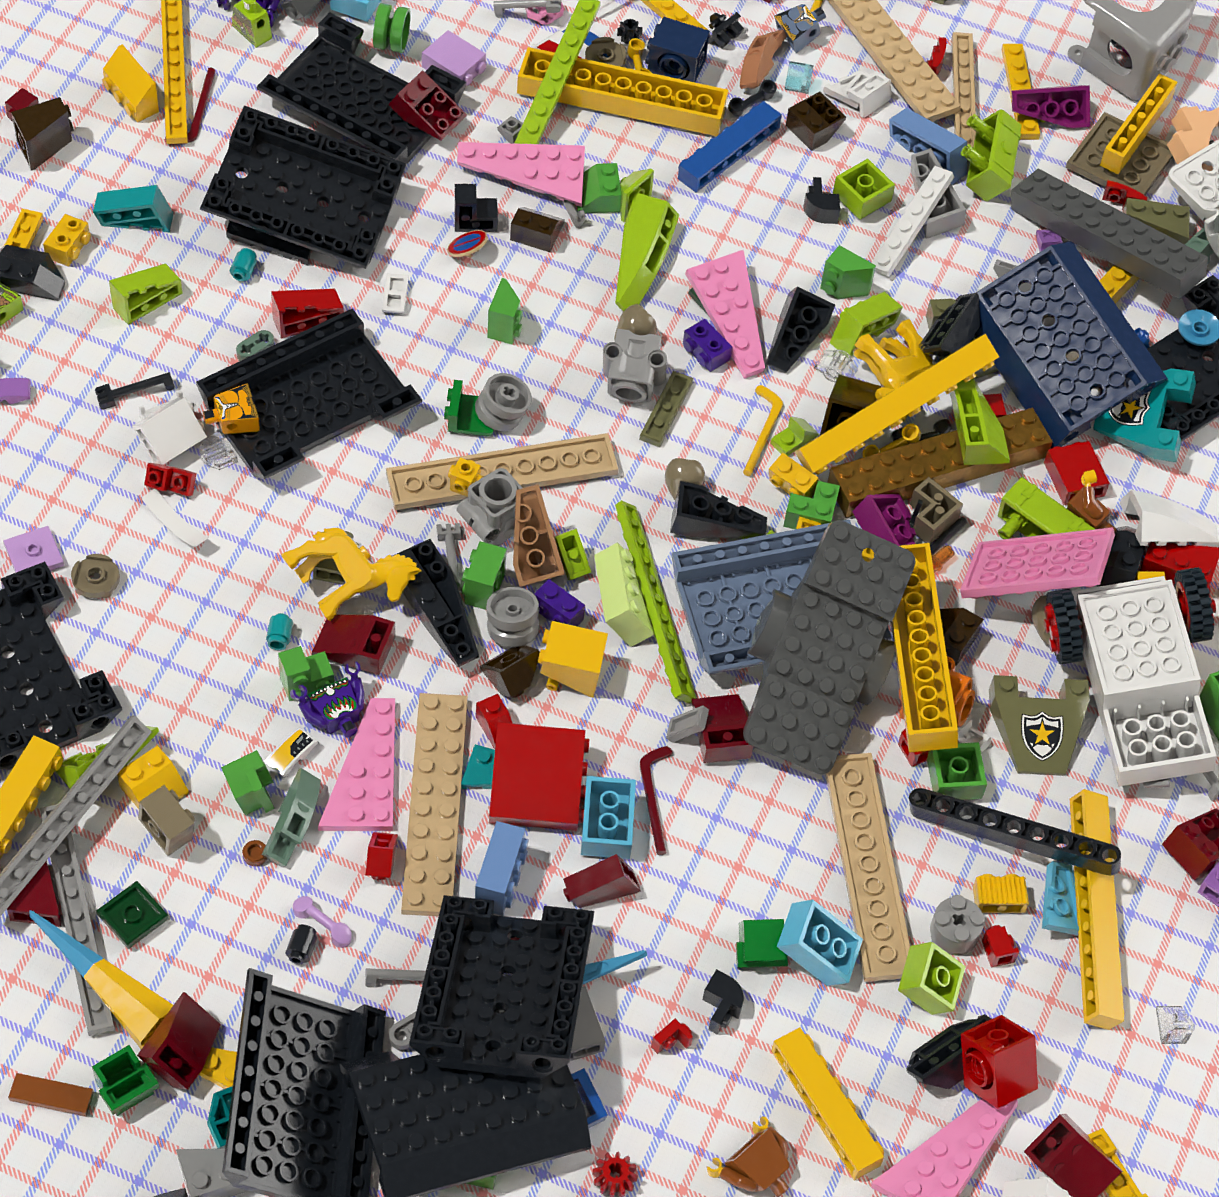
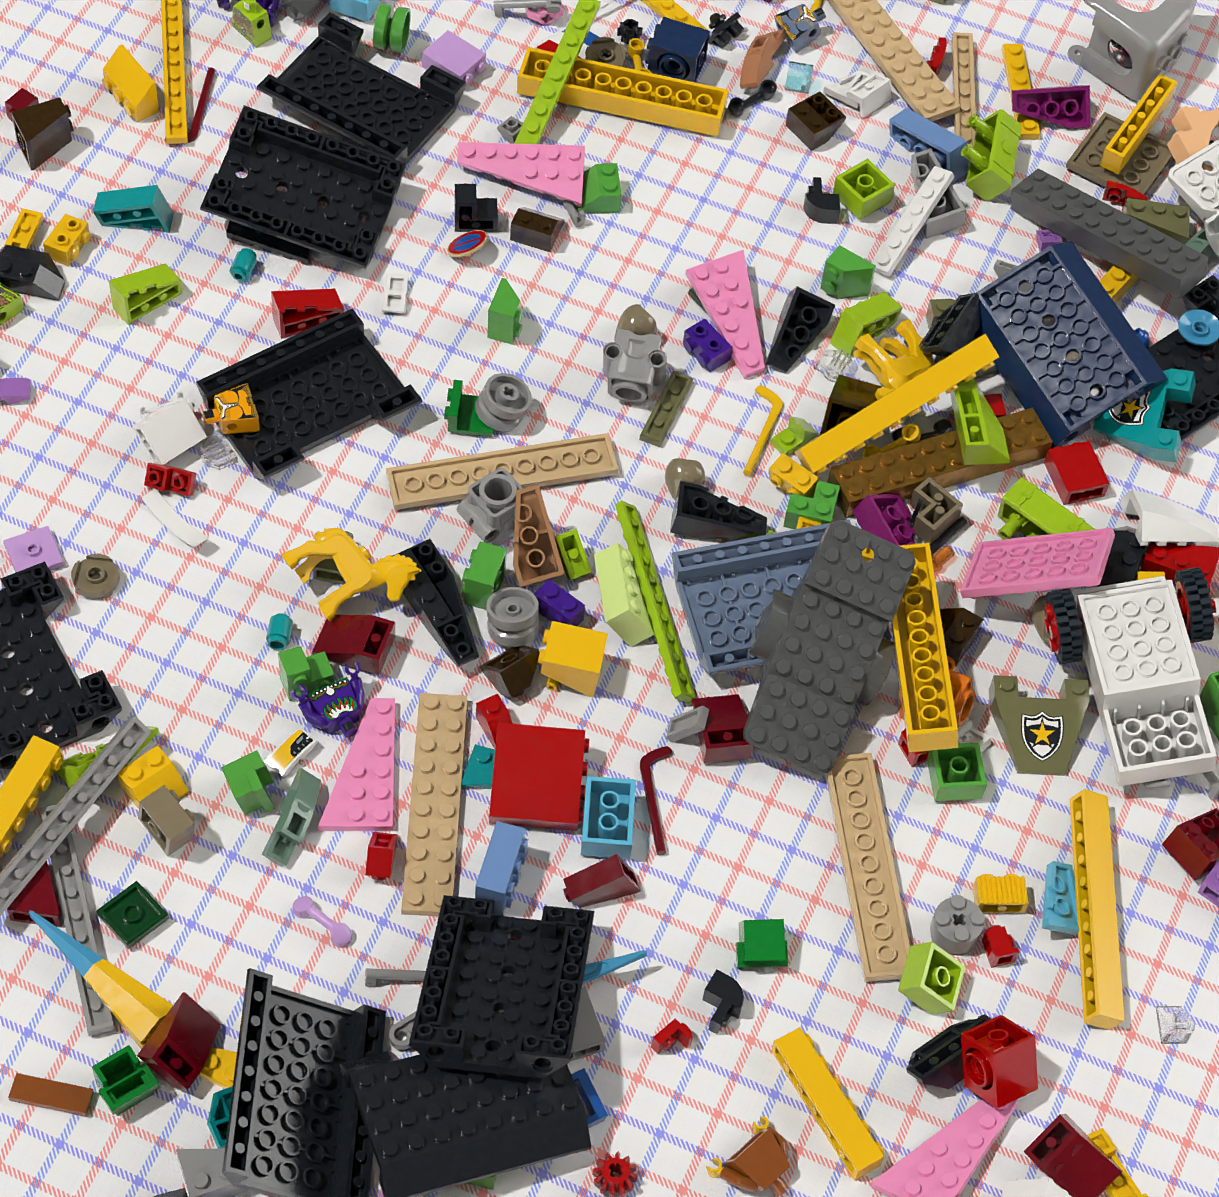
black hinge [95,372,175,409] -> none
sand green beam [236,330,274,361] -> none
dark orange tile [242,840,267,866] -> none
black brick [285,924,317,965] -> none
dark red slope [389,70,467,141] -> none
light grey hinge [436,523,462,591] -> none
yellow brick [448,457,483,497] -> none
lime wedge [615,193,679,311] -> none
lime slope [620,168,654,222] -> none
blue brick [678,101,782,193] -> none
medium azure brick [777,899,863,986] -> none
black beam [909,788,1121,876] -> none
dark orange torso [1067,470,1117,533] -> none

